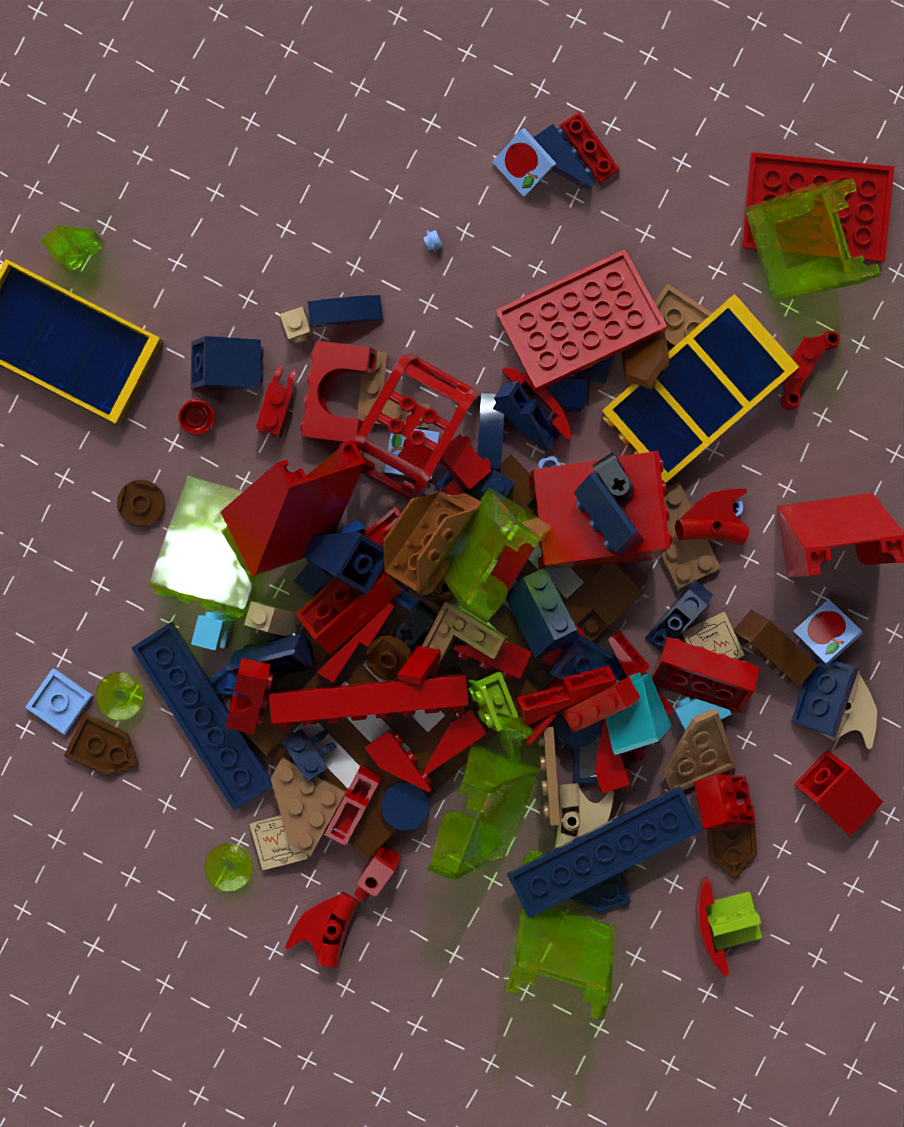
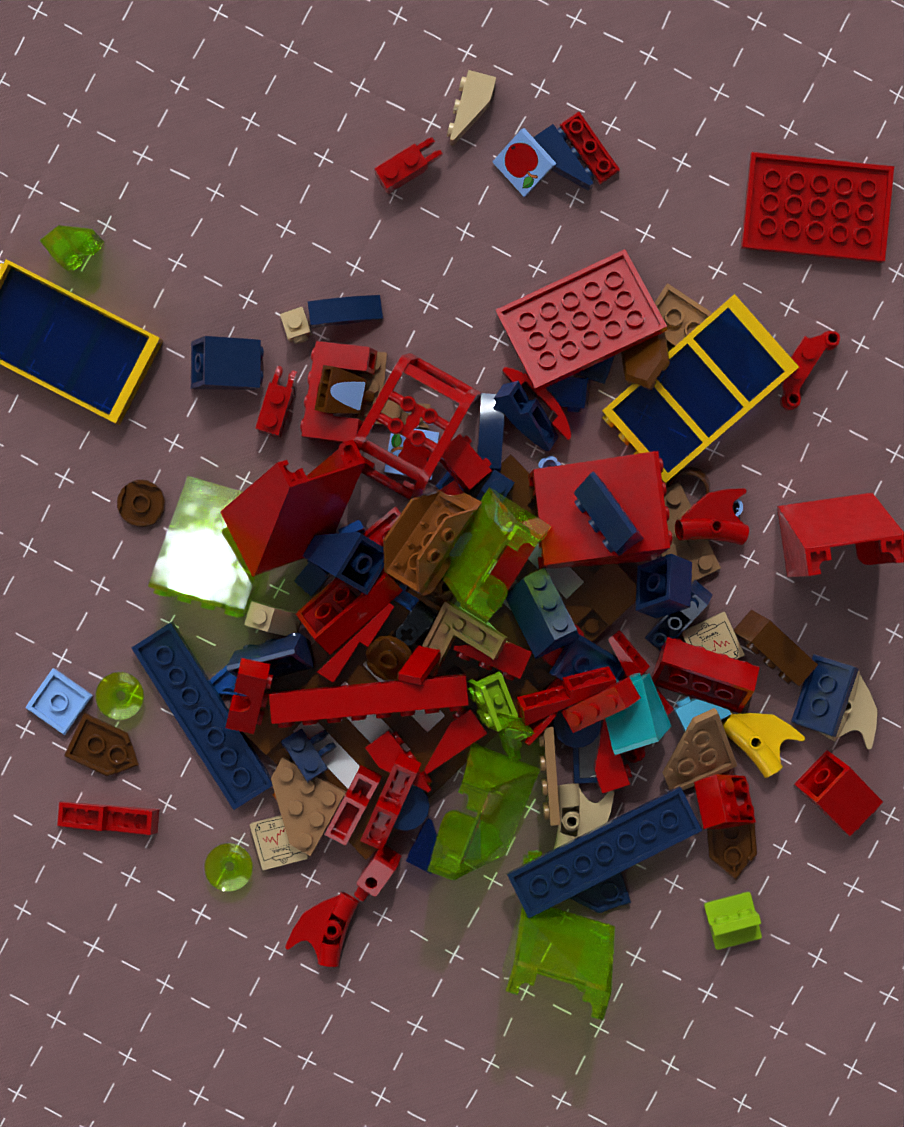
red hair [178,399,215,435] -> none
medium azure arch [191,611,234,651] -> none
light blue plate [424,230,443,253] -> none
black piece [592,452,634,501] -> none
red slope [696,877,730,976] -> none
clear neon green windscreen [745,178,881,300] -> none
tile [793,599,863,666] -> none
none -> red slope [57,802,160,835]
none -> reddish brown torso [314,365,374,413]
none -> red slope [360,753,421,851]
none -> red hinge [374,137,443,194]
none -> clear blue slope [406,815,444,874]
none -> tan slope [447,70,496,146]
none -> dark blue brick [635,554,692,619]
none -> reddish brown helmet [667,467,710,494]
none -> yellow pin [722,713,805,778]

